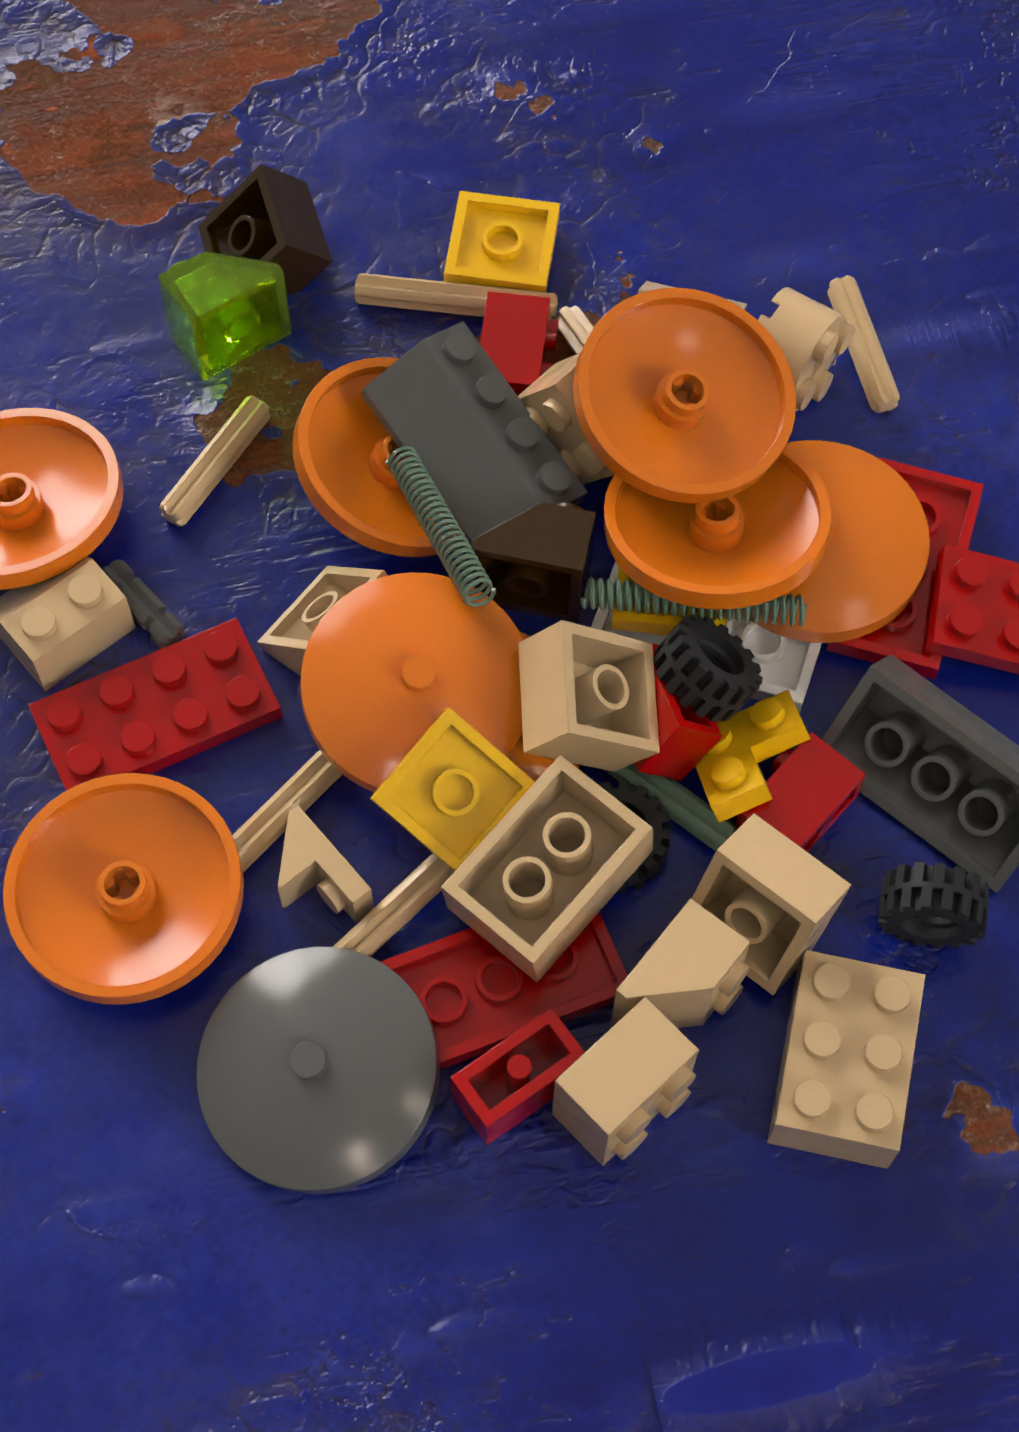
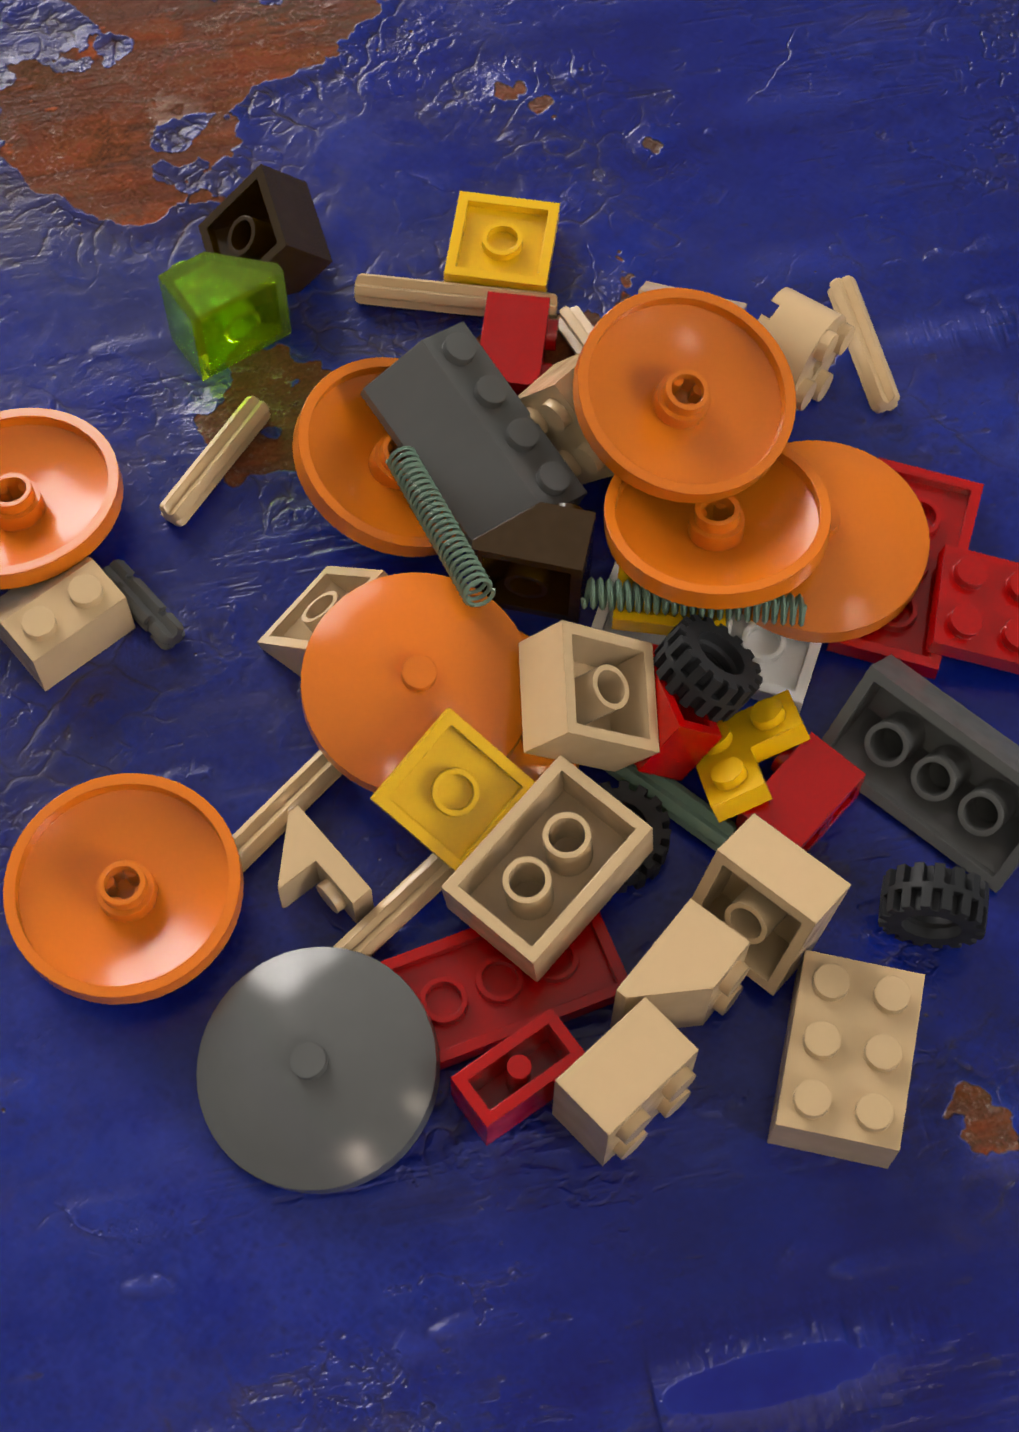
red plate [28,618,283,791] -> none

